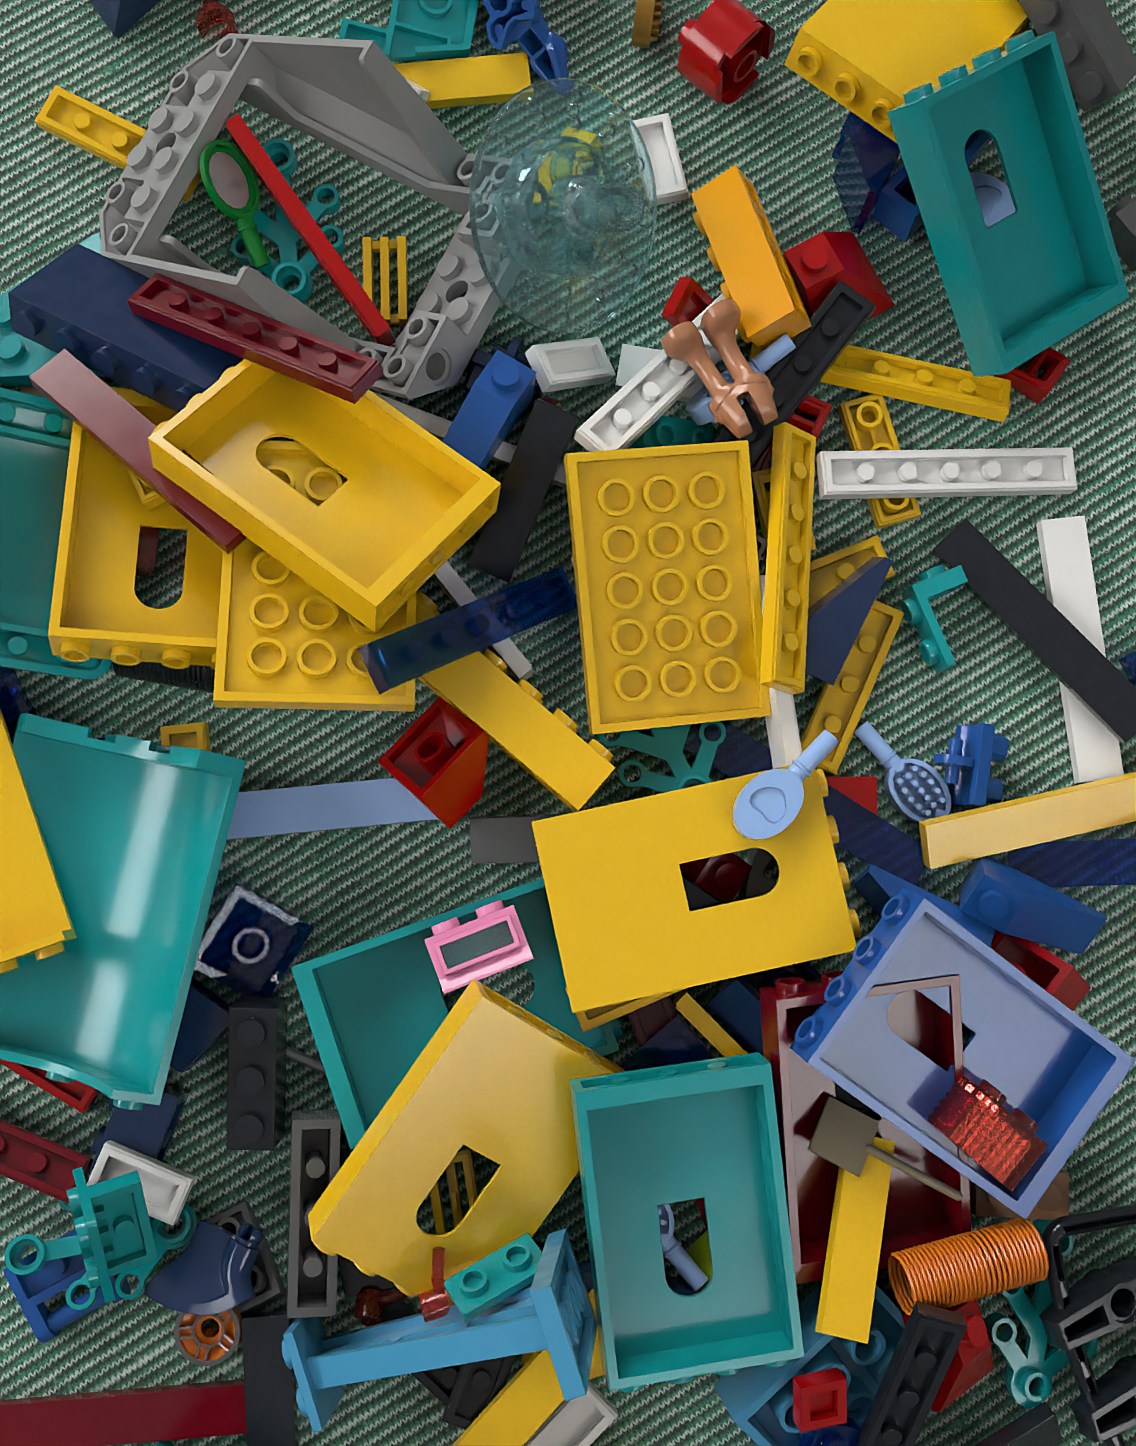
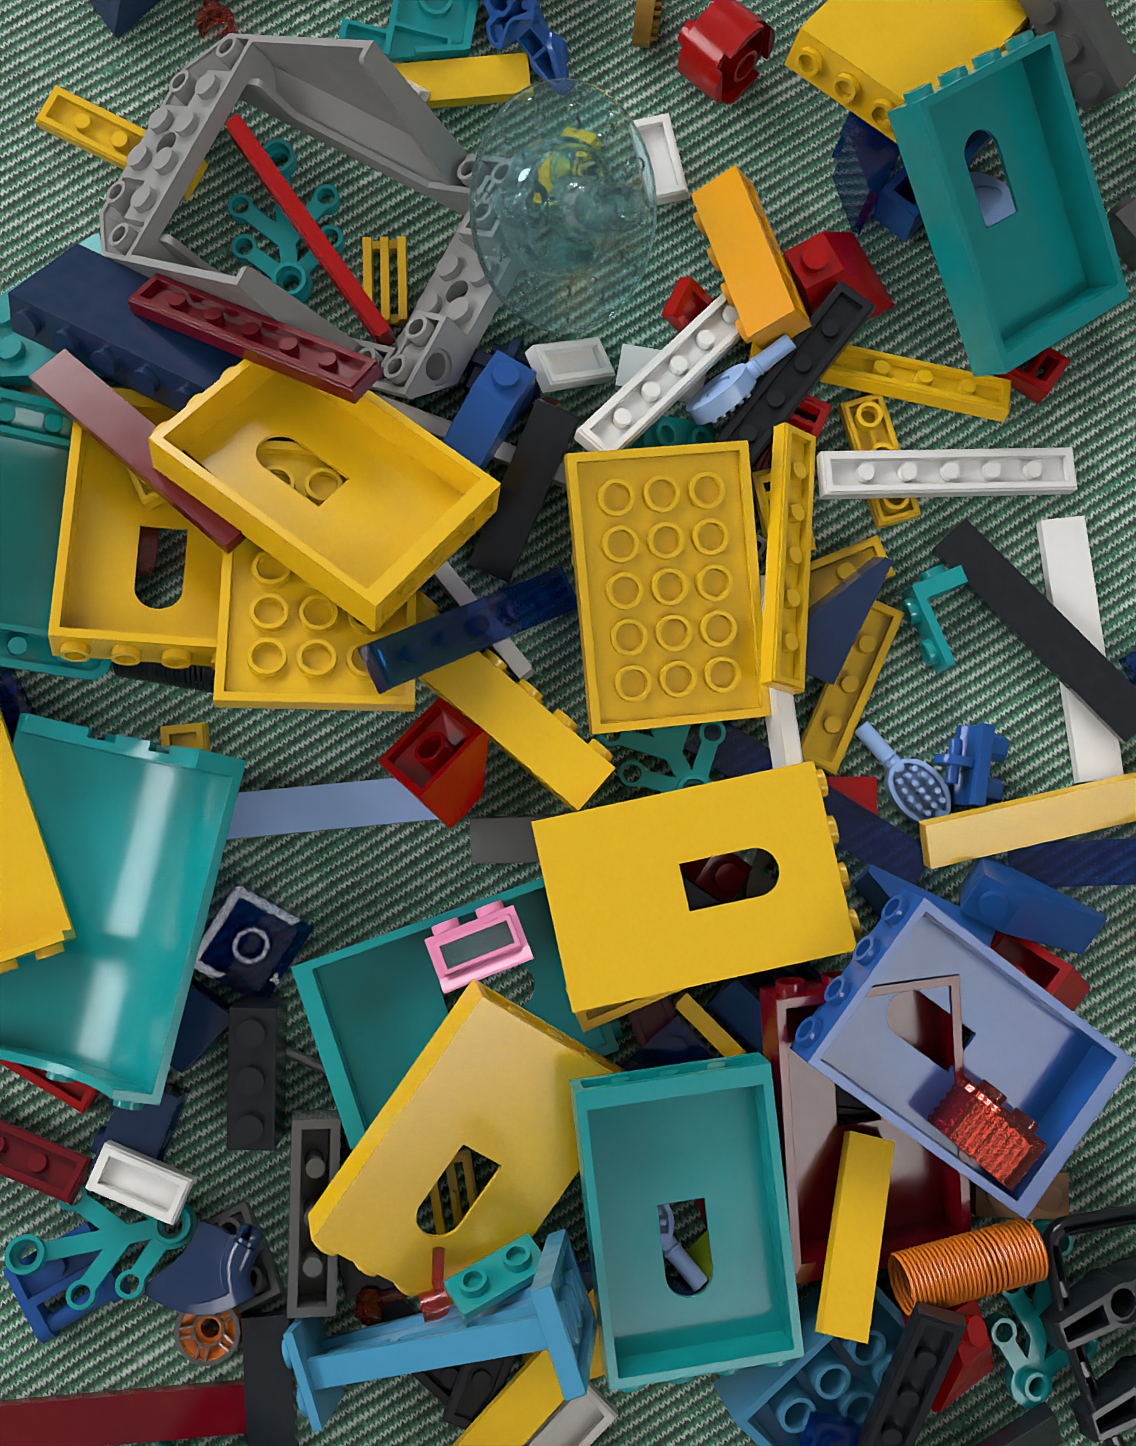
teal bracket [66,1167,158,1304] -> none
green piece [199,140,271,269] -> none
nougat piece [661,298,778,440] -> none
light blue piece [732,729,839,839] -> none
red plate [793,1367,847,1433] -> none
dark tan piece [807,1096,963,1201] -> none

